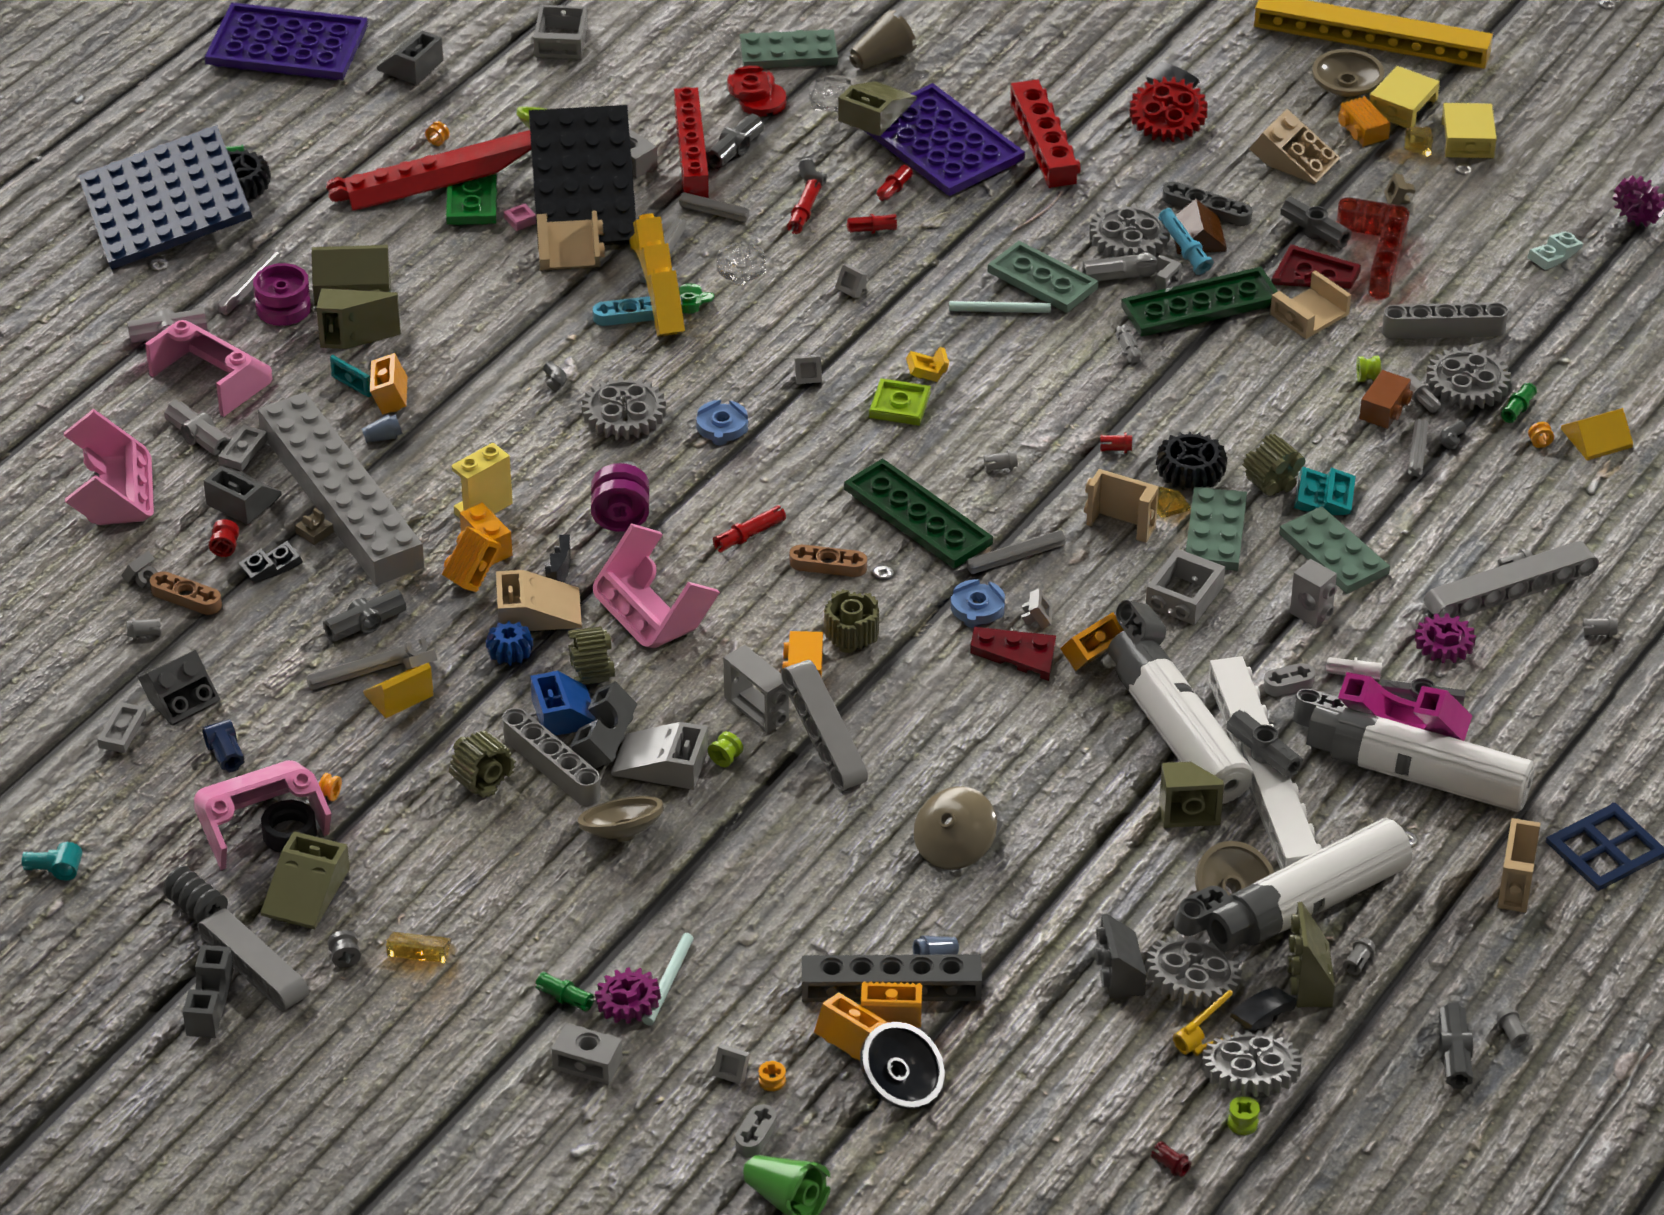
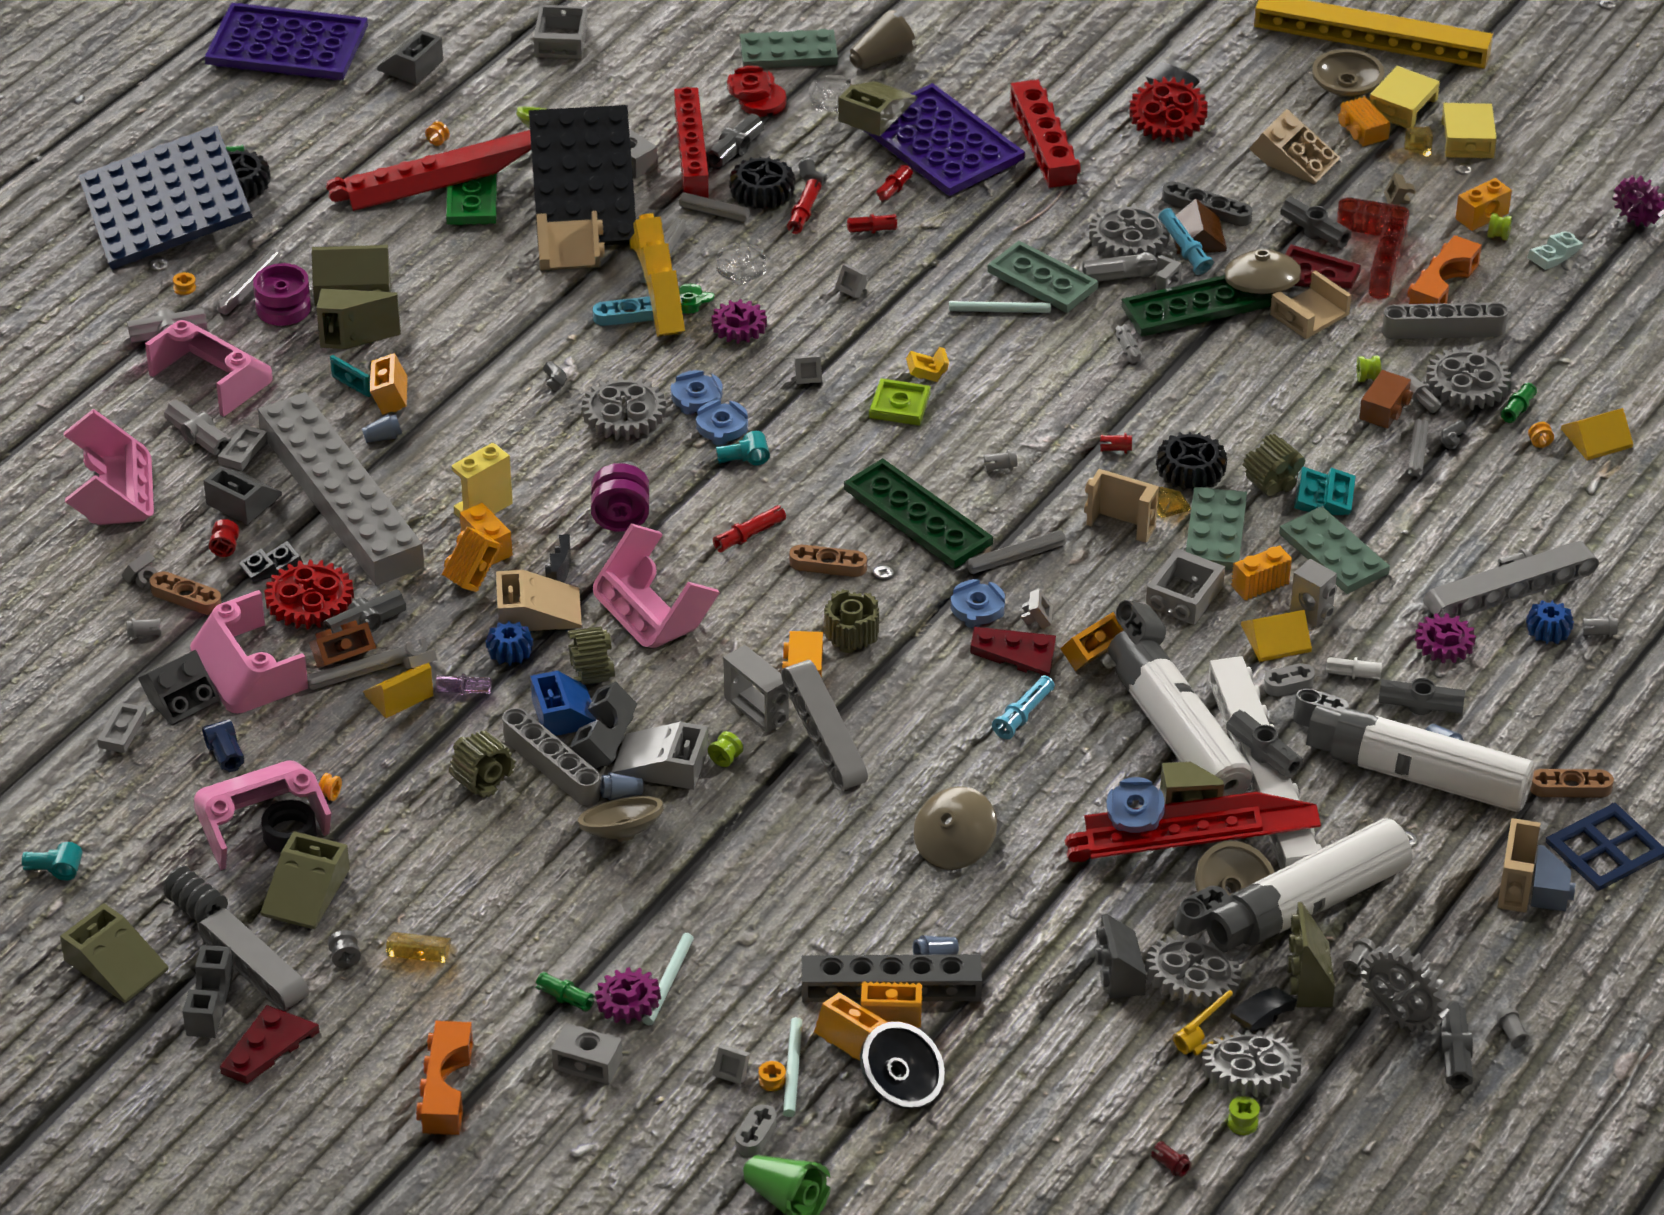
dark tan tile [295,508,334,545] -> none
bright pink tile [504,203,536,231] -> none
dark pink arch [1338,672,1472,741] -> none
none -> olive slope [60,903,169,1003]
none -> light orange bush [173,272,196,295]
none -> bright pink windscreen [190,590,308,714]
none -> dark red wing [220,1005,320,1084]
none -> red gear [264,559,354,629]
none -> dark orange brick [309,620,376,668]
none -> orange arch [416,1021,473,1135]
none -> clear purple axle [436,674,493,696]
none -> sand blue cone [600,772,643,801]
none -> medium blue plate [671,370,723,415]
none -> magenta gear [712,299,767,344]
none -> teal pin [716,431,770,466]
none -> black gear [729,156,795,210]
none -> light aqua bar [783,1017,803,1117]
none -> medium azure pin [992,675,1055,740]
none -> red hinge [1064,792,1321,863]
none -> medium blue plate [1106,777,1165,833]
none -> dark tan dish [1225,249,1301,294]
none -> light orange brick [1231,545,1292,601]
none -> yellow slope [1241,610,1312,662]
none -> light grey gear [1360,944,1451,1033]
none -> orange arch [1407,235,1482,304]
none -> light orange brick [1455,178,1512,231]
none -> lime wheel [1487,213,1512,241]
none -> blue gear [1526,600,1574,645]
none -> medium nougat beam [1530,769,1614,798]
none -> sand blue slope [1531,845,1576,911]

